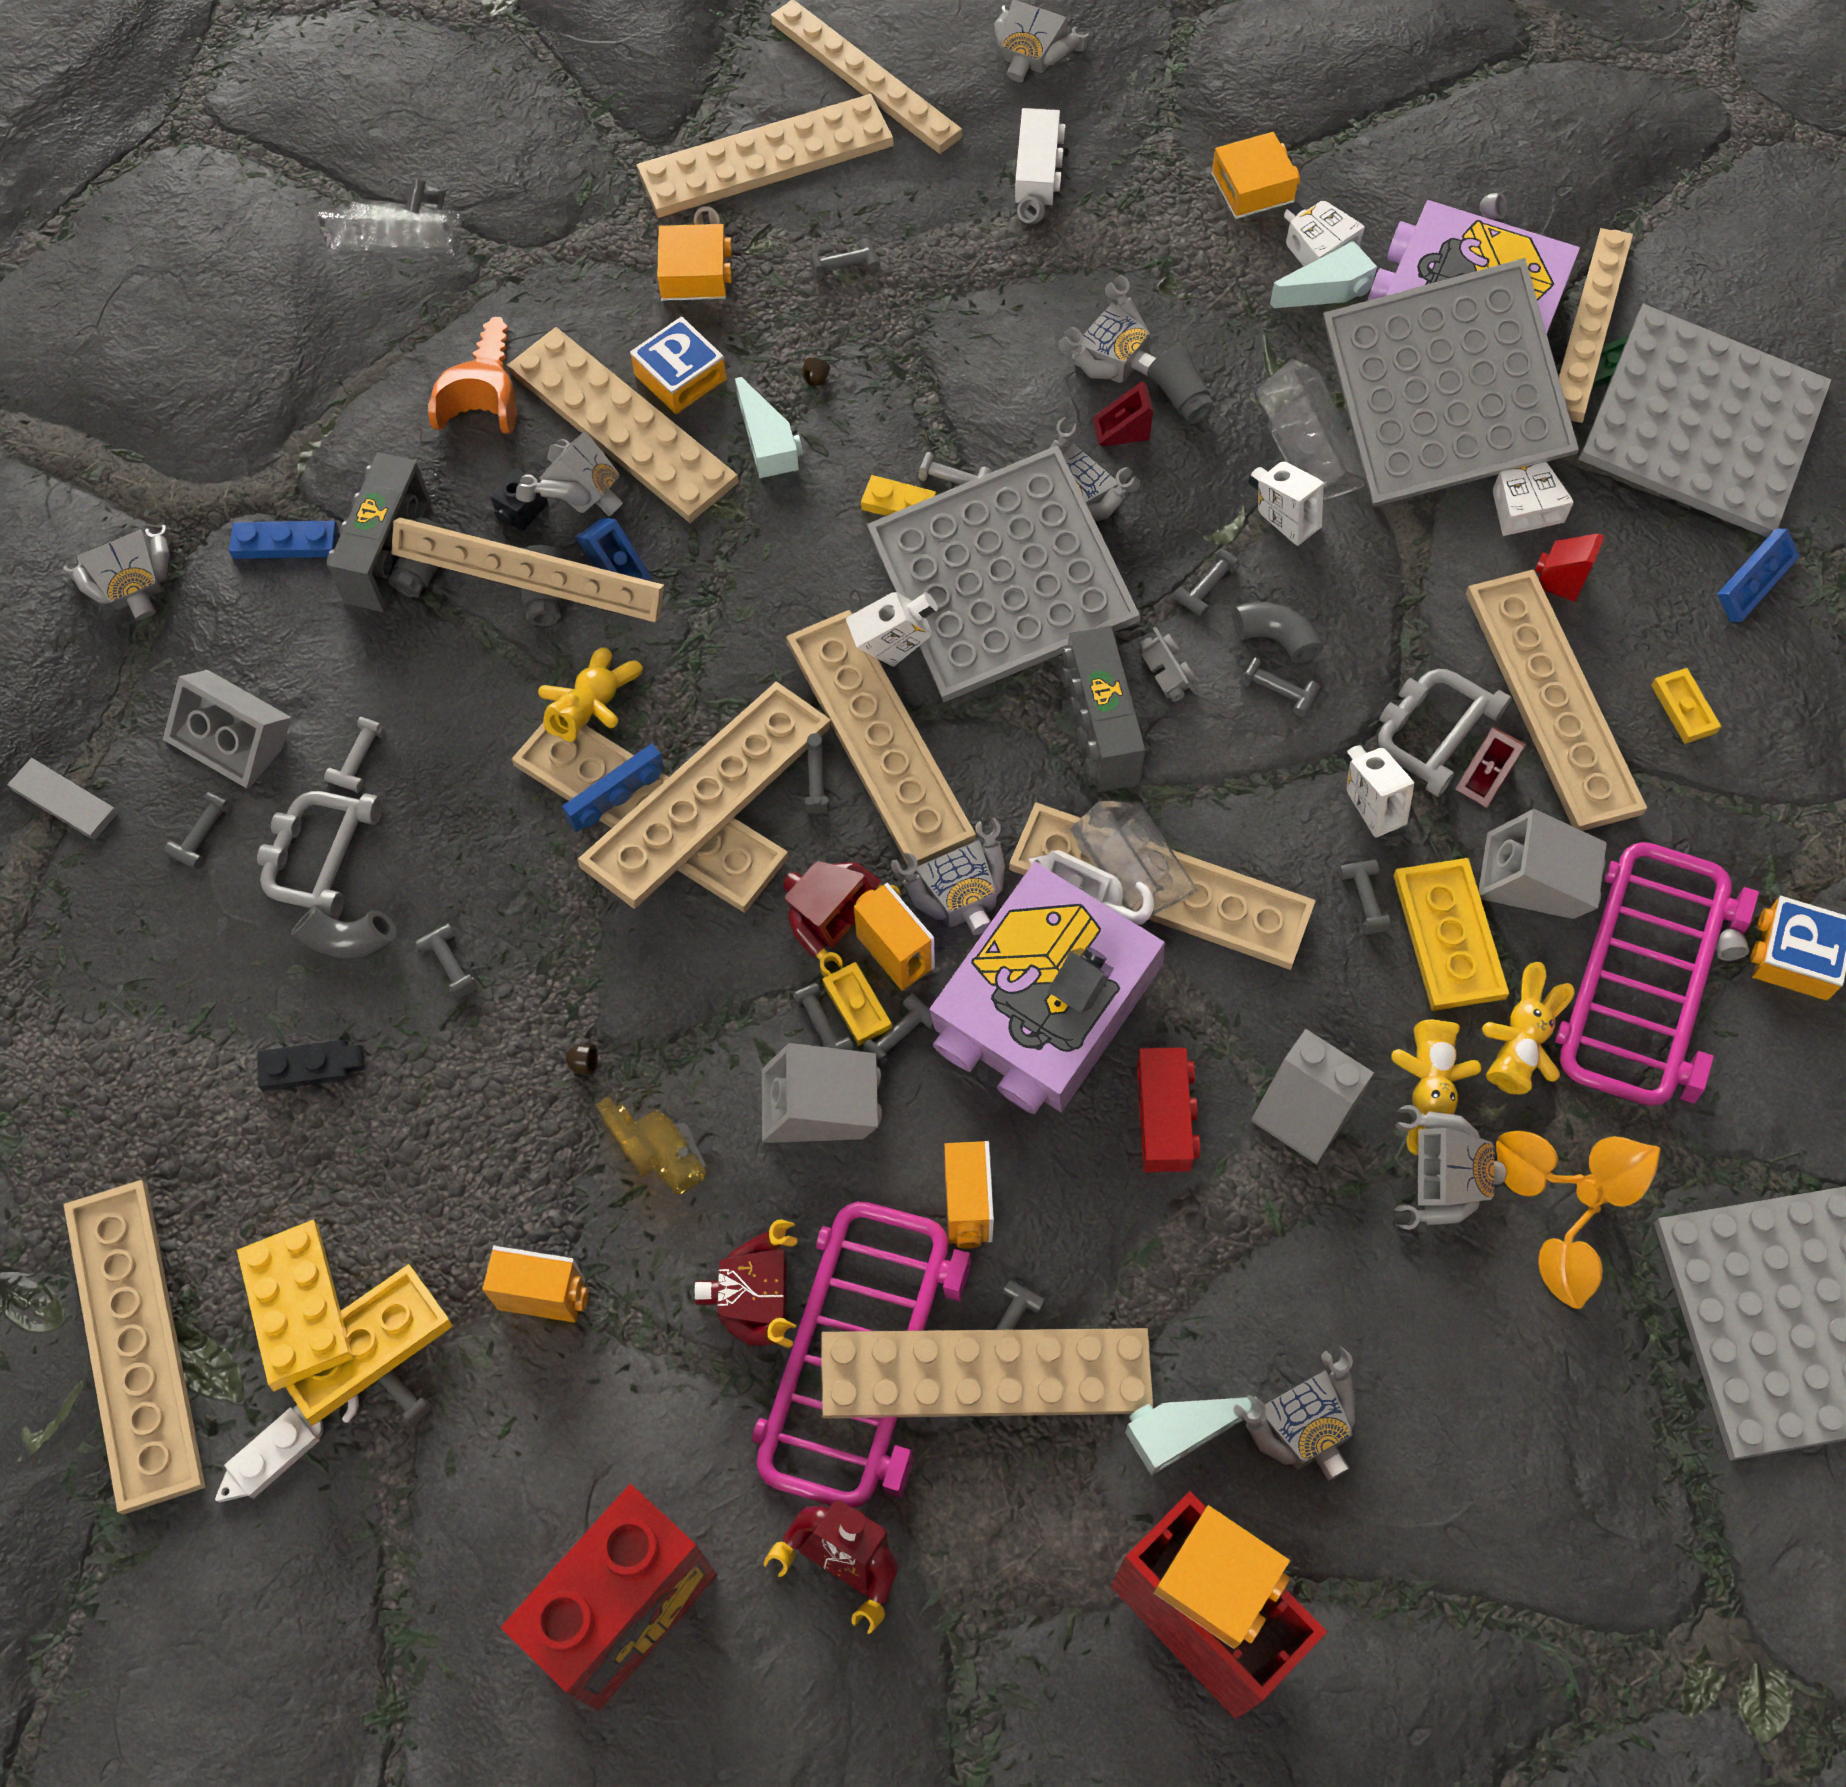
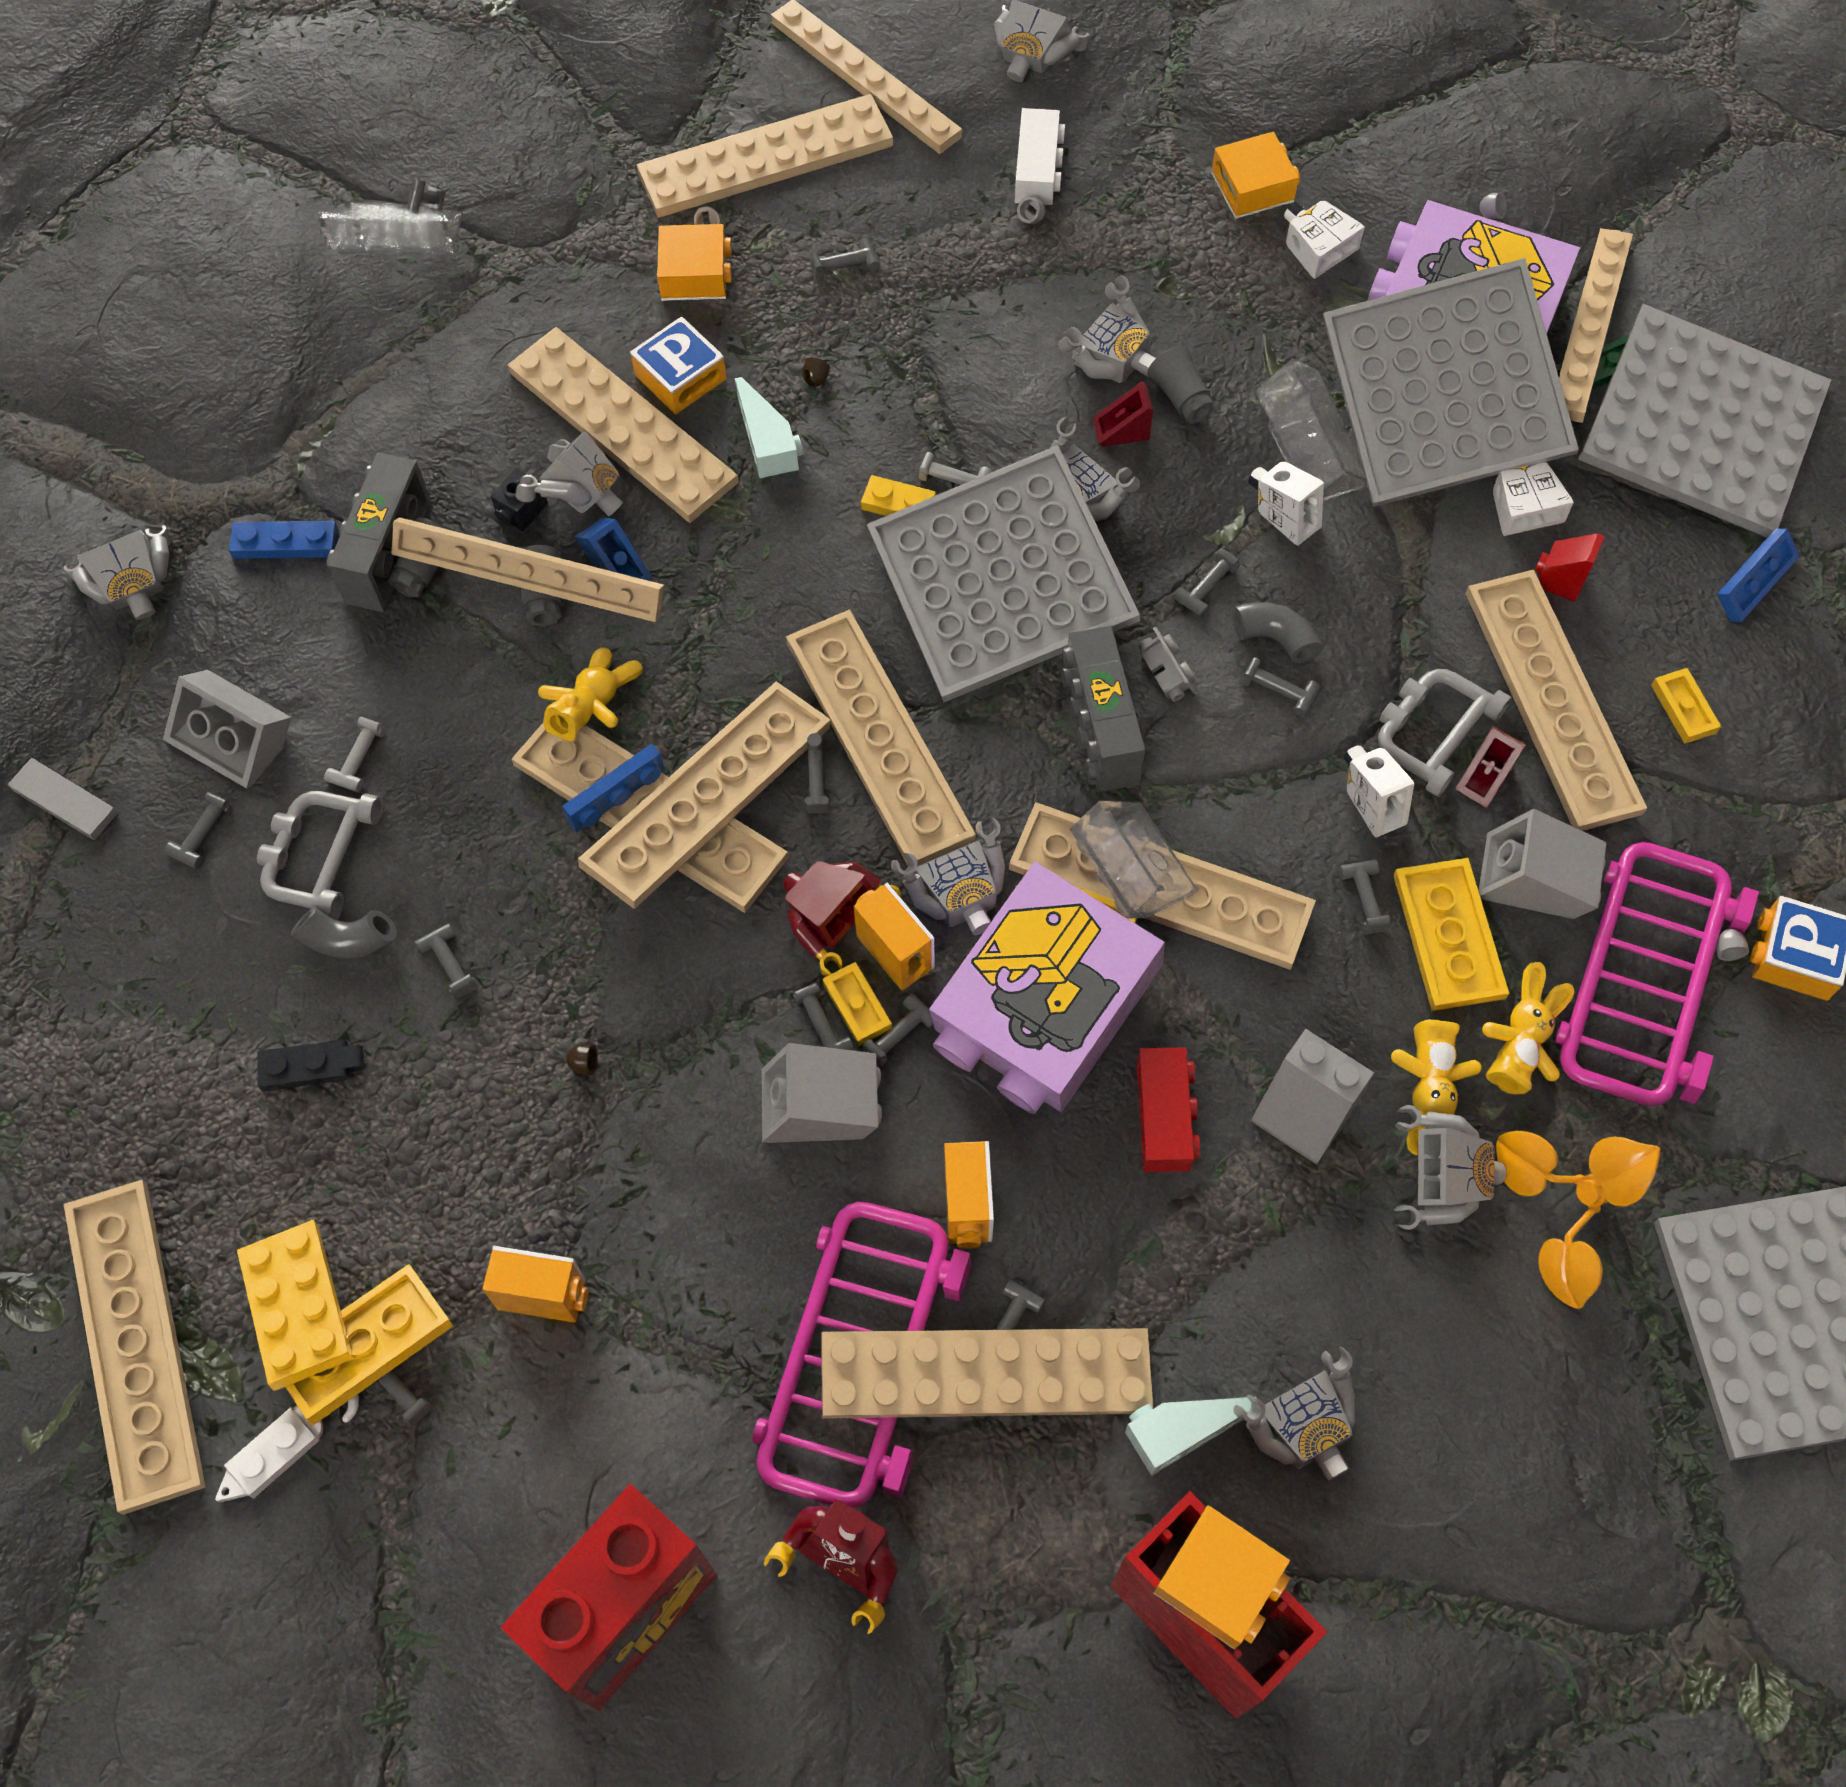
orange animal [428,317,518,434] -> none
clear yellow plate [595,1096,707,1195] -> none
dark red torso [695,1219,797,1348] -> none
white torso [846,592,938,667] -> none
white plate [1029,850,1154,925] -> none
black brick [1047,947,1114,1013] -> none
light aqua slope [1270,241,1377,308] -> none

